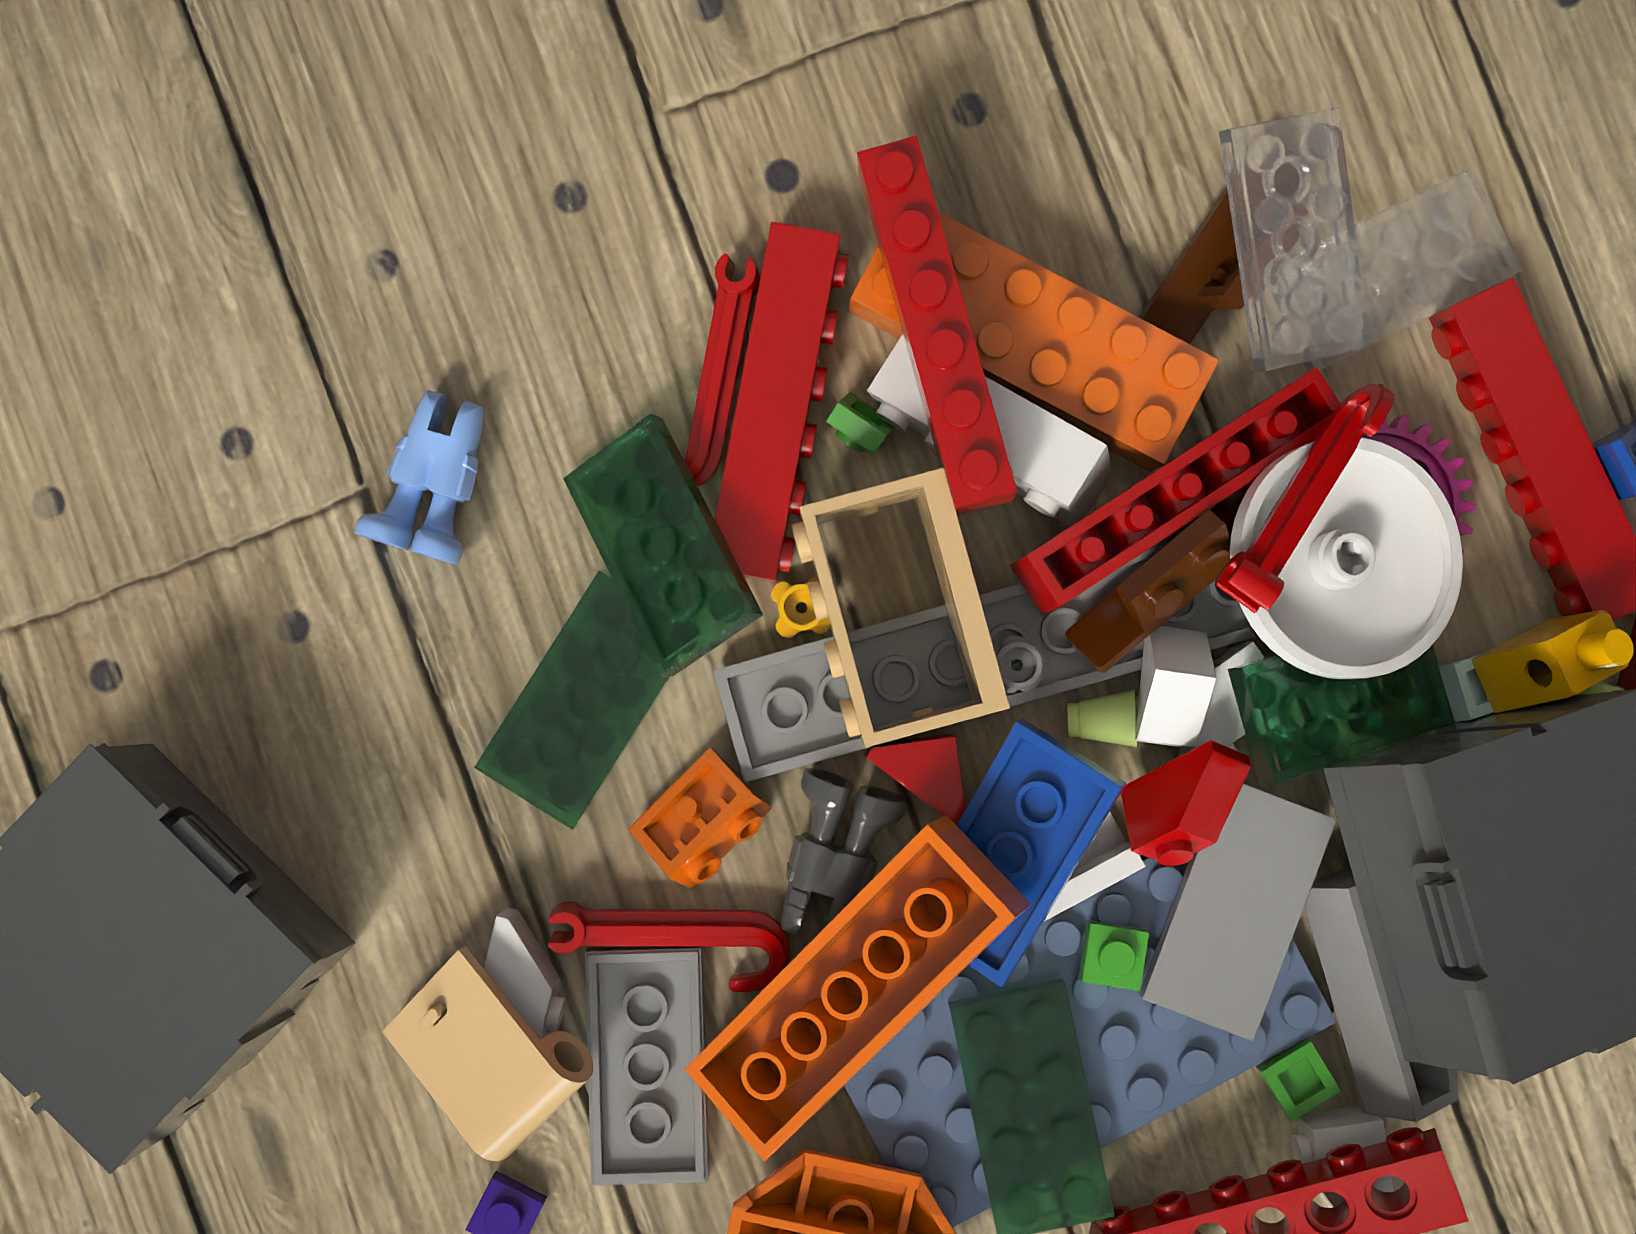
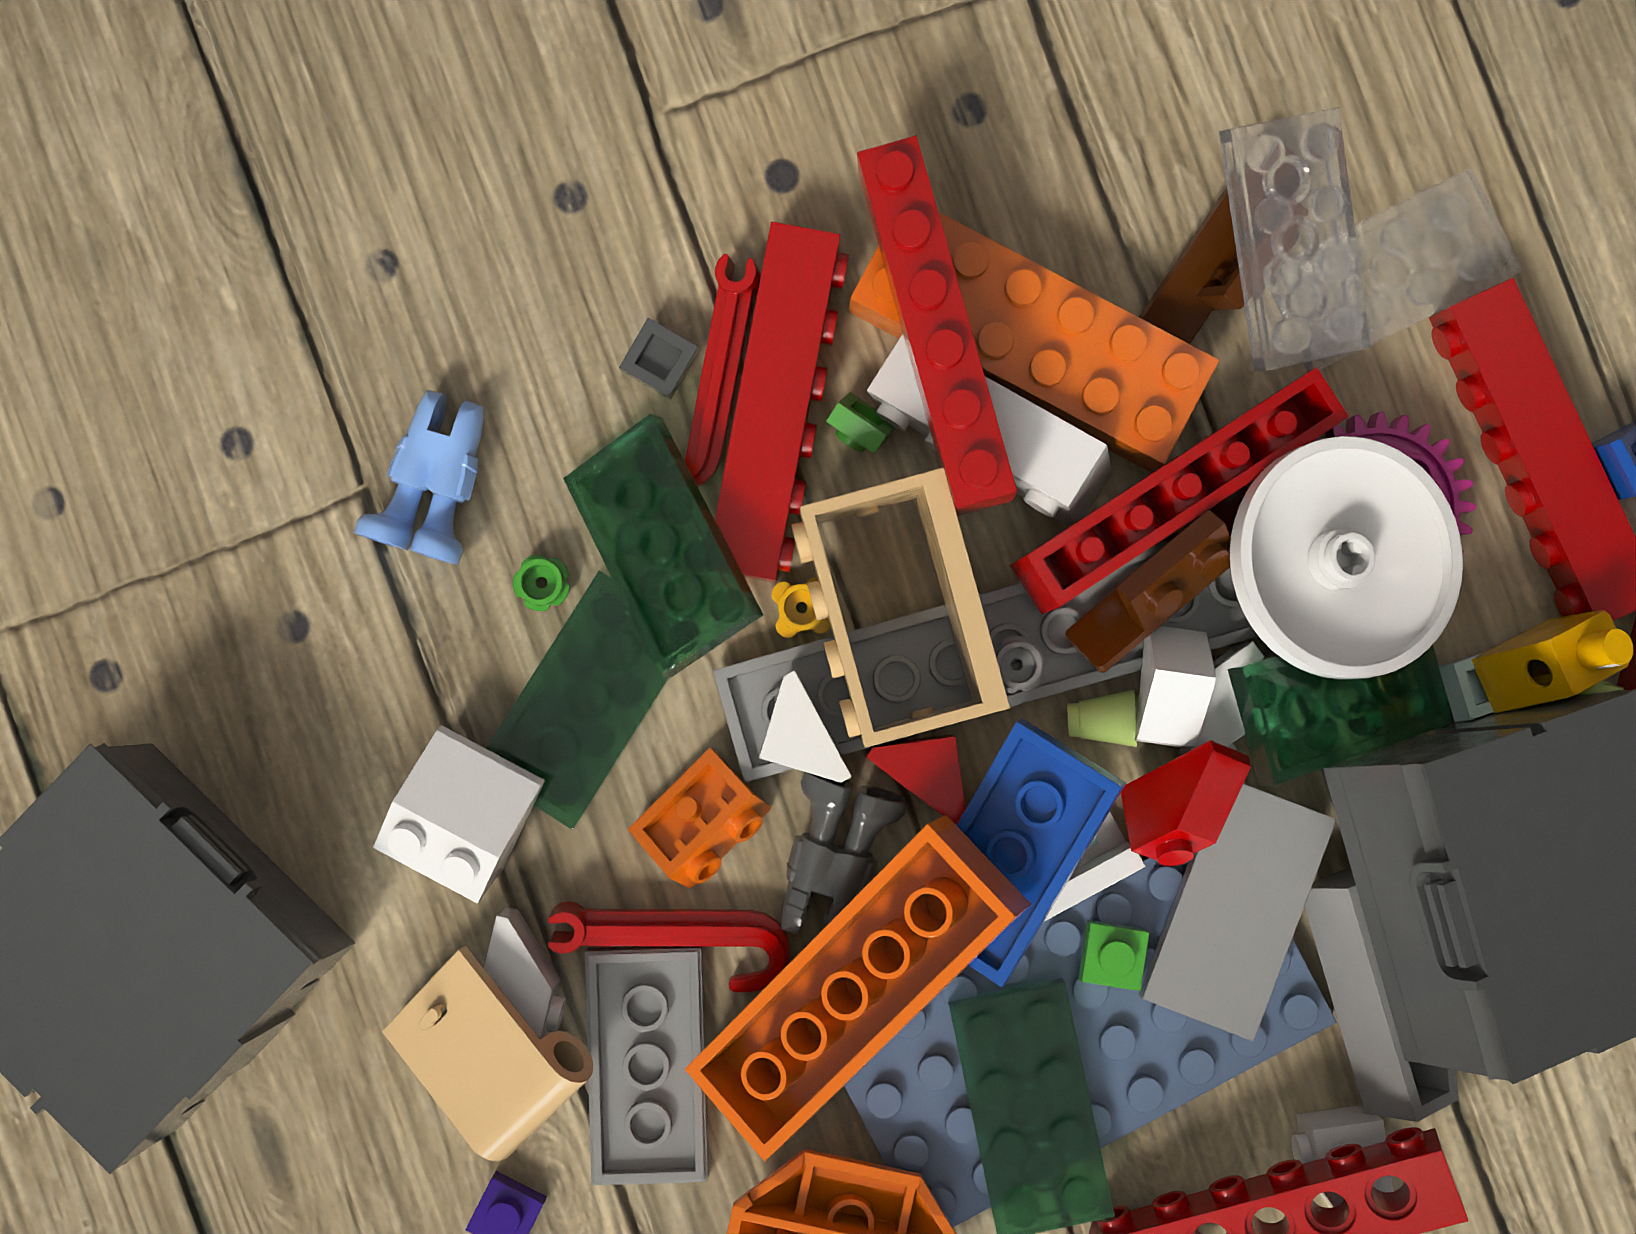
red piece [1215,384,1395,613] -> none
bright green plate [1255,1038,1342,1122] -> none
none -> white slope [373,725,545,903]
none -> bright green plate [513,554,570,611]
none -> dark grey plate [619,318,700,400]
none -> white slope [759,670,852,782]

